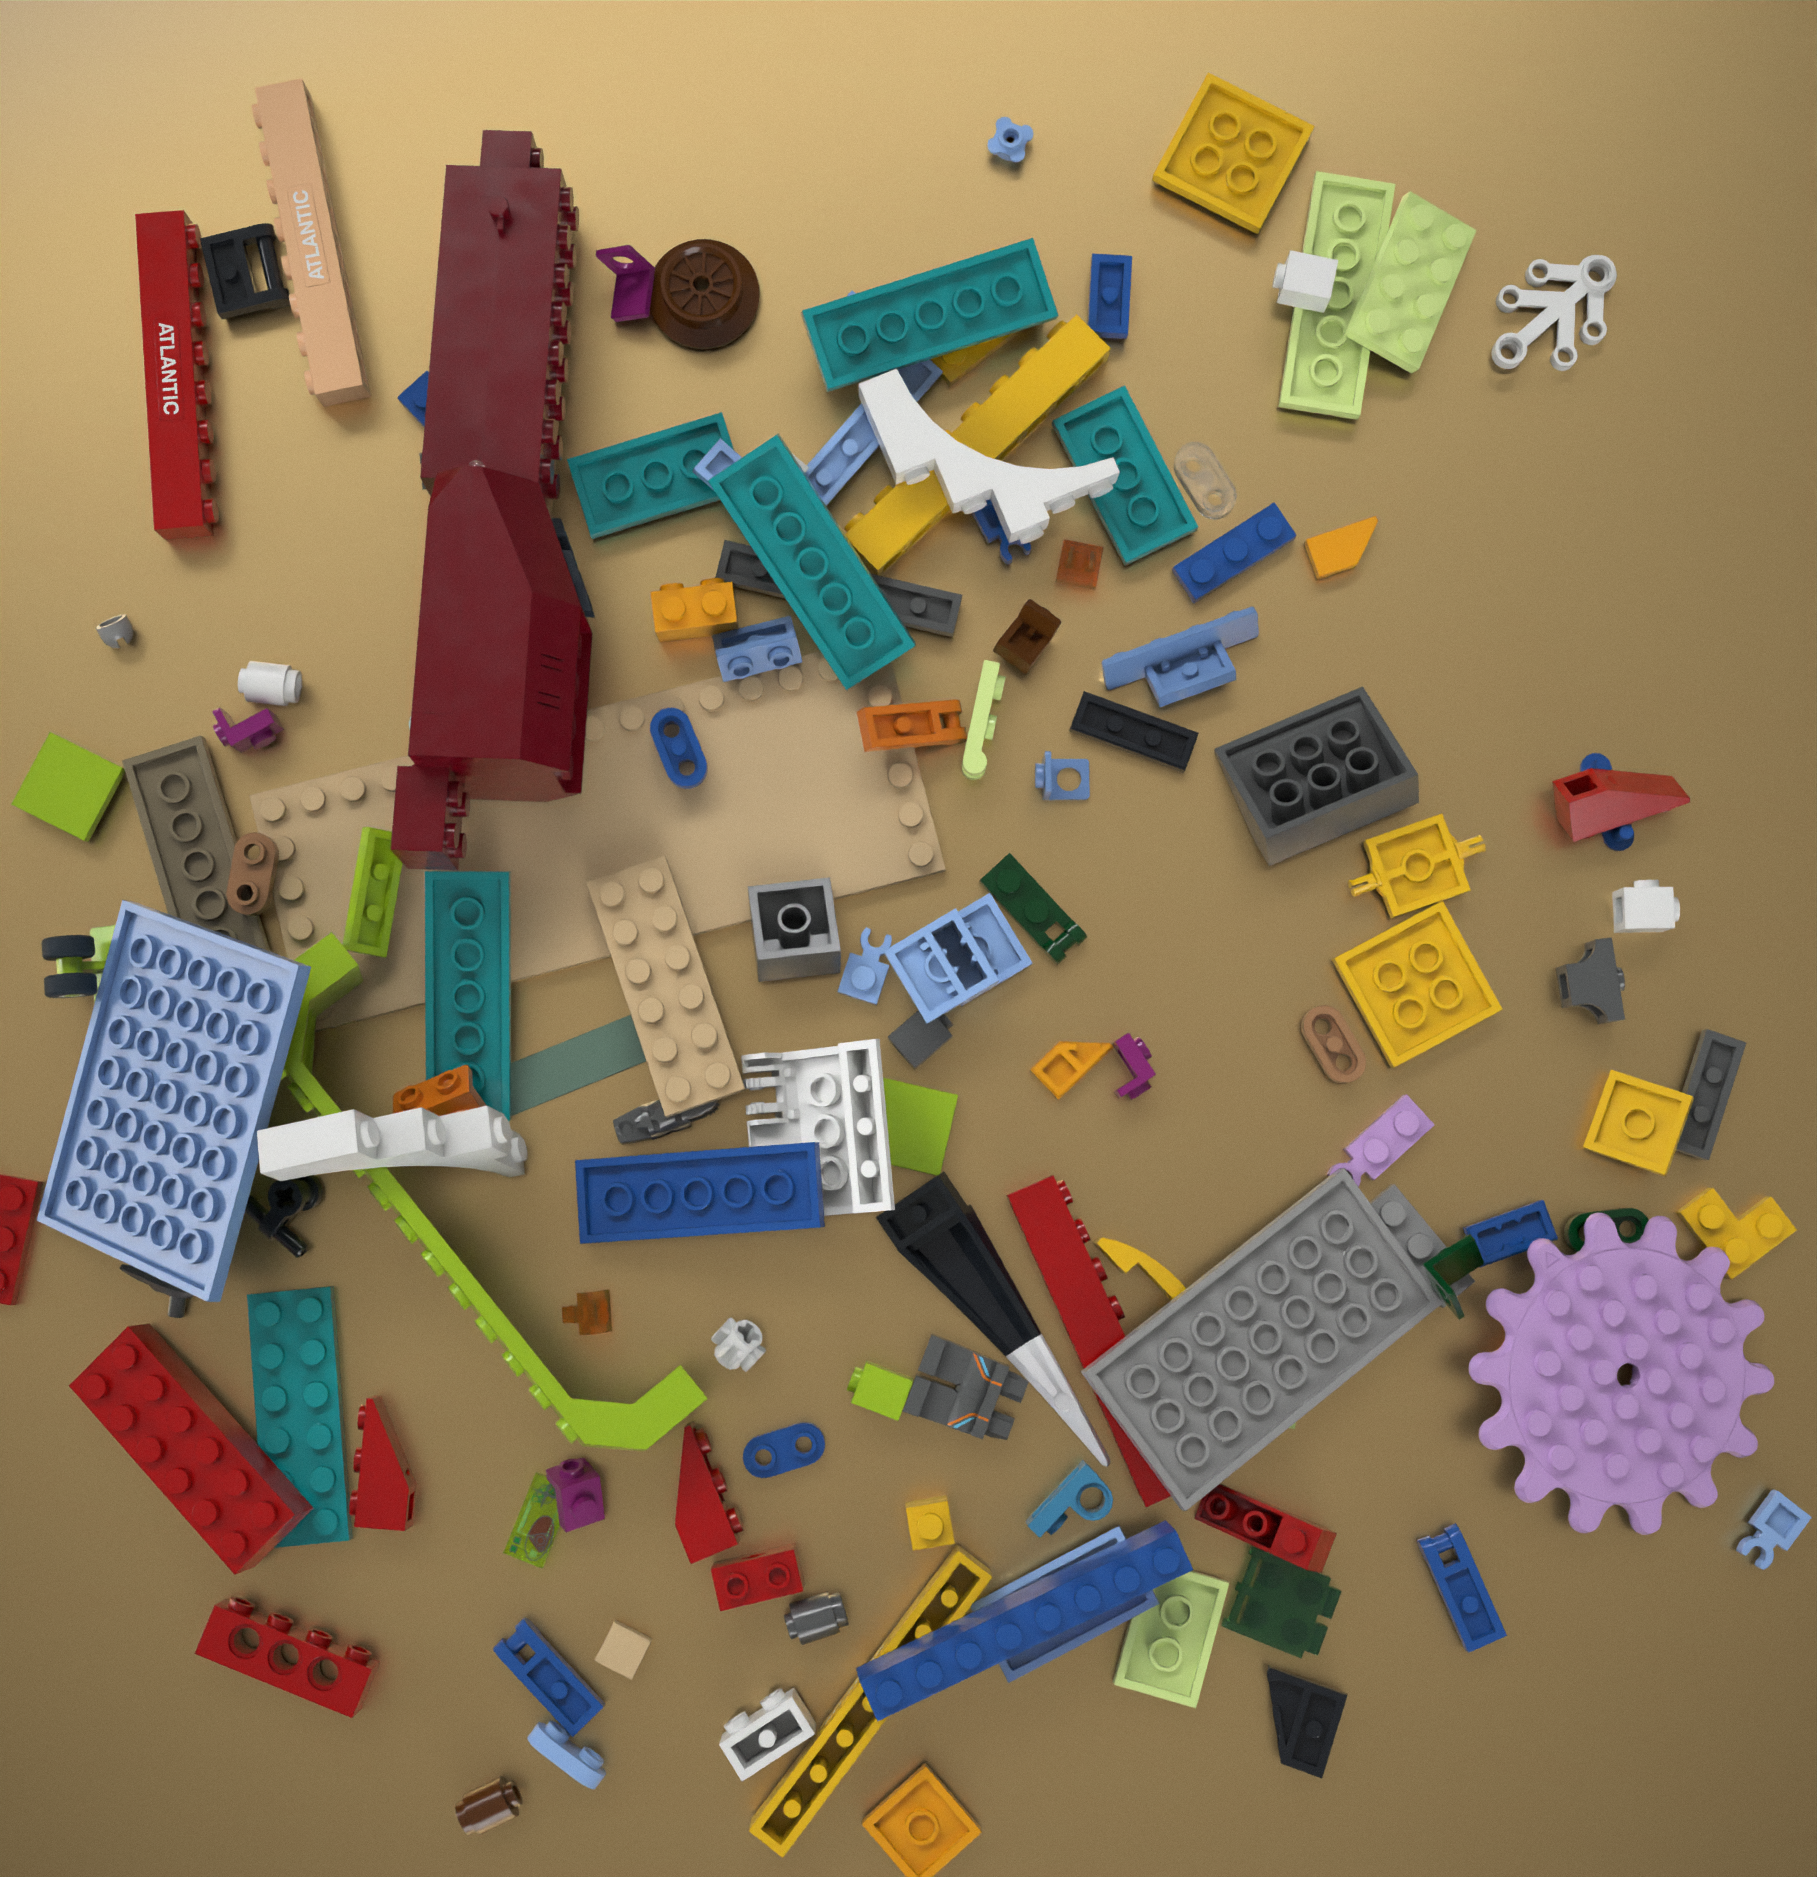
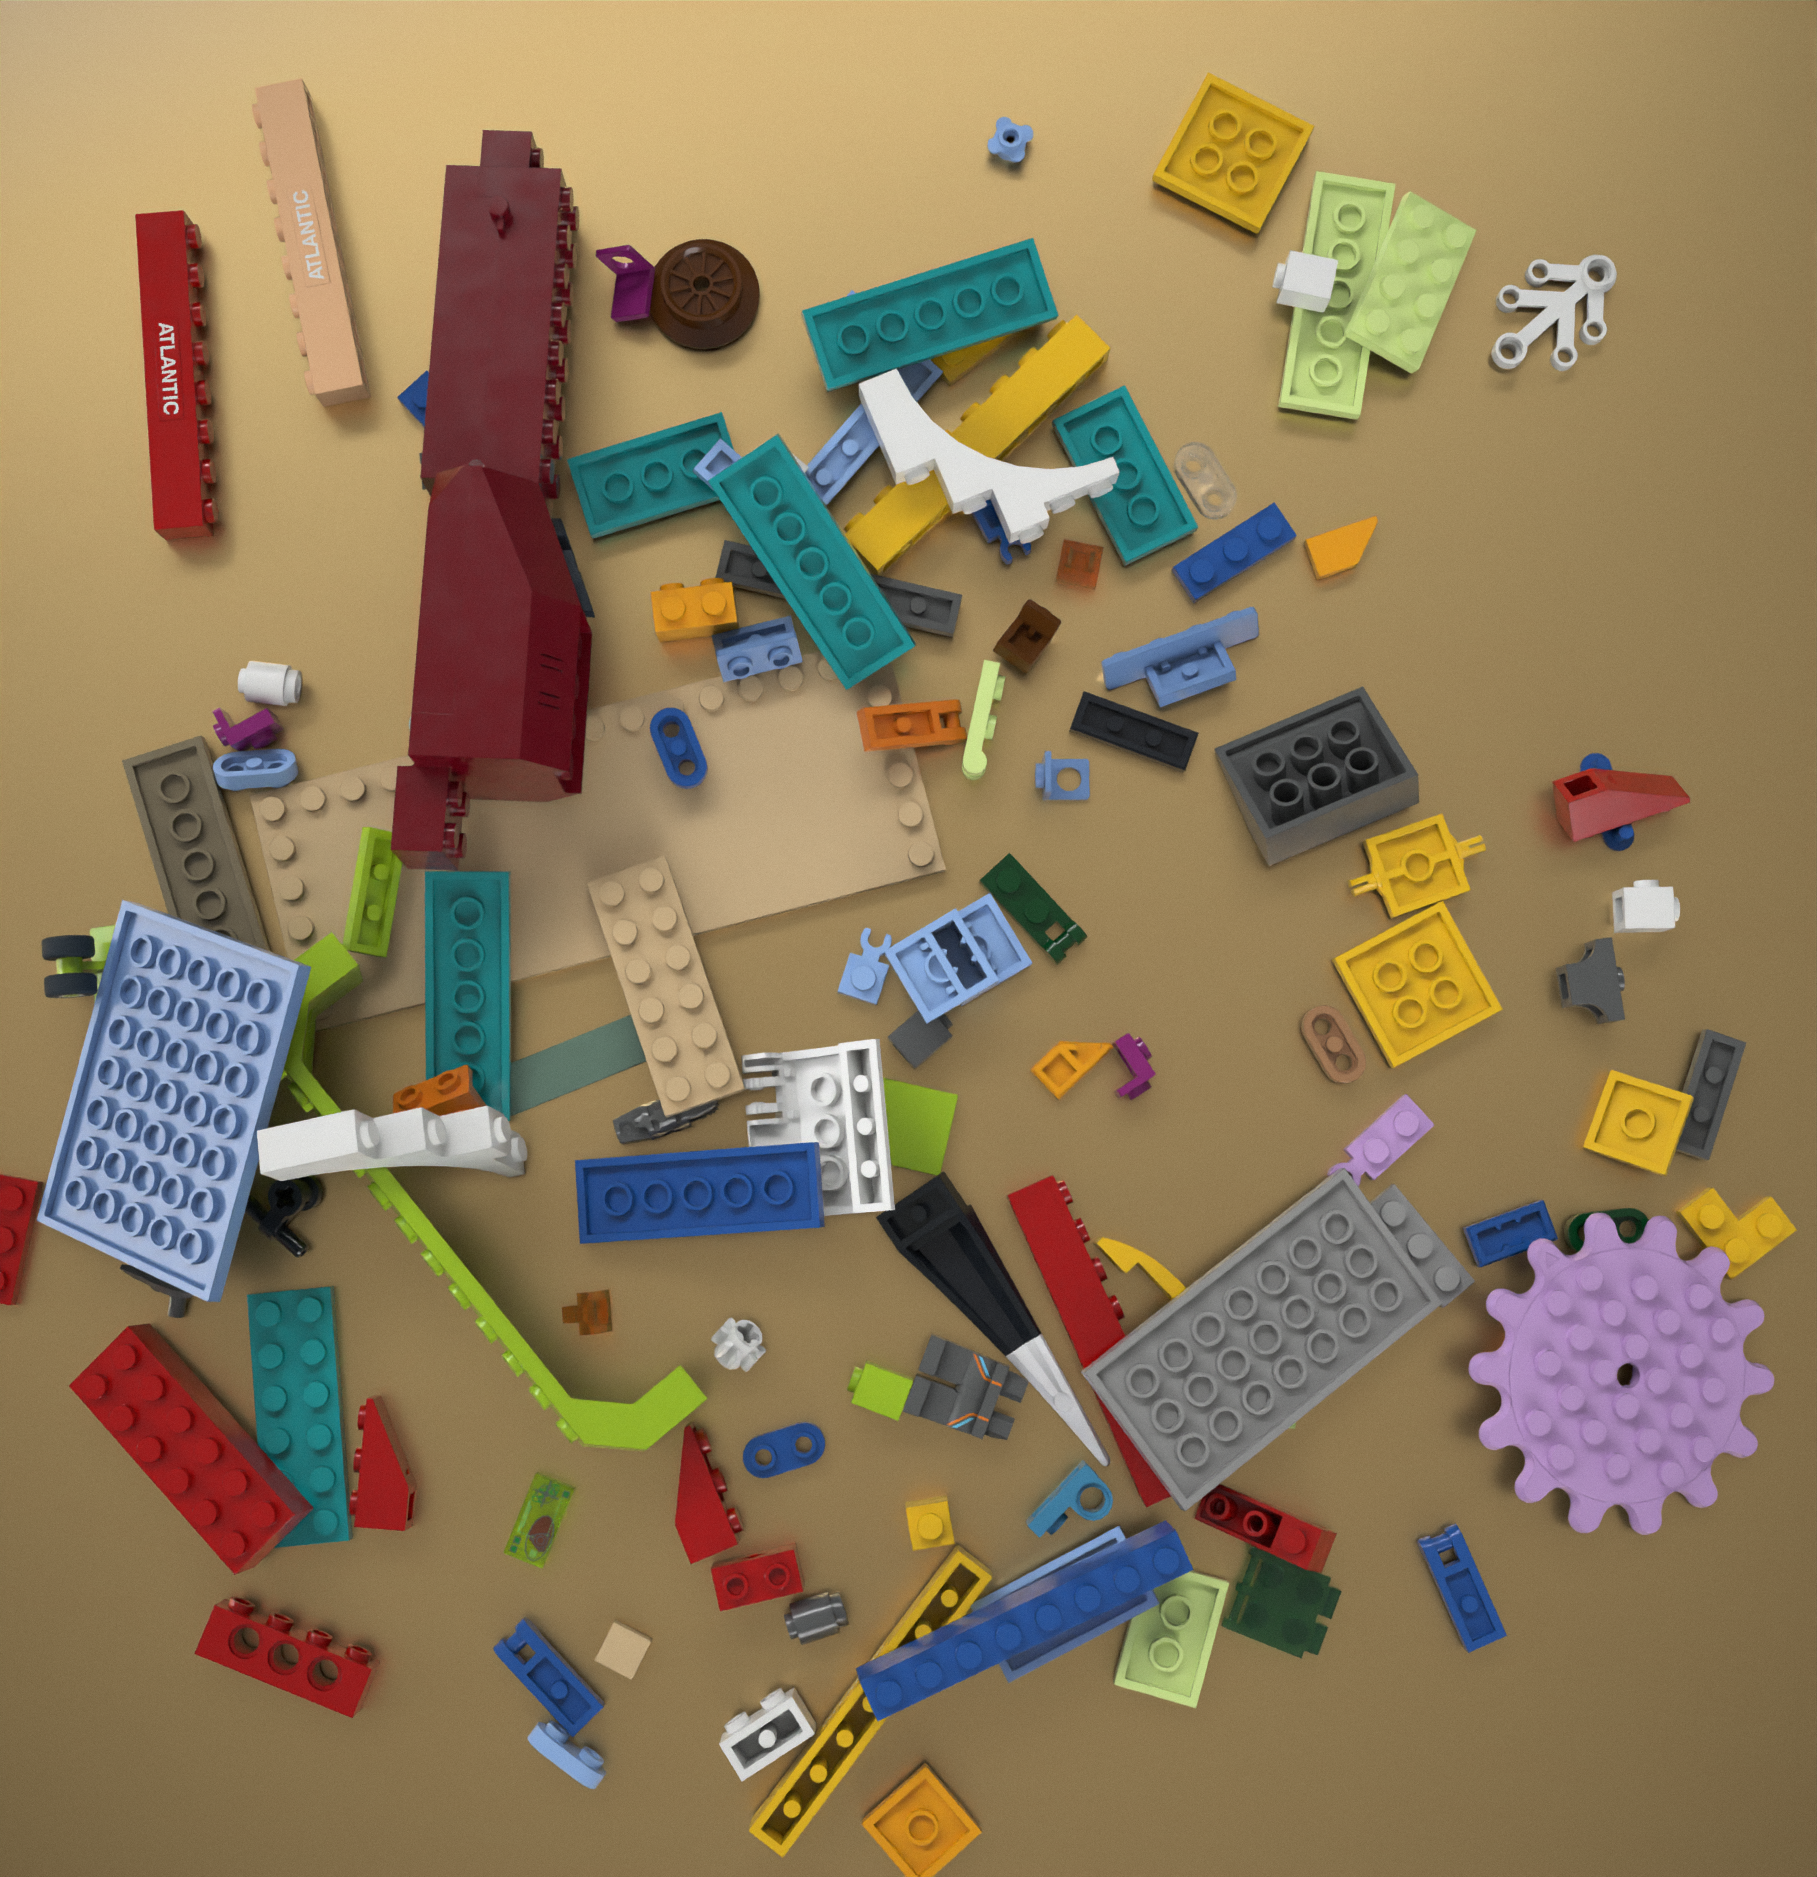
lime tile [11,732,125,842] -> none
light grey hinge [96,614,134,648] -> none
black plate [200,223,290,319] -> none
medium nougat plate [226,832,279,916] -> none
reddish brown brick [455,1776,523,1835] -> none
magenta bracket [546,1458,605,1533] -> none
dark grey slope [748,877,841,982] -> none
blue plate [1087,253,1132,339] -> none
black wing [1267,1665,1348,1778] -> none
dark green bracket [1423,1234,1484,1320] -> none
light blue plate [1736,1489,1812,1570] -> none
none -> light blue plate [213,749,298,791]

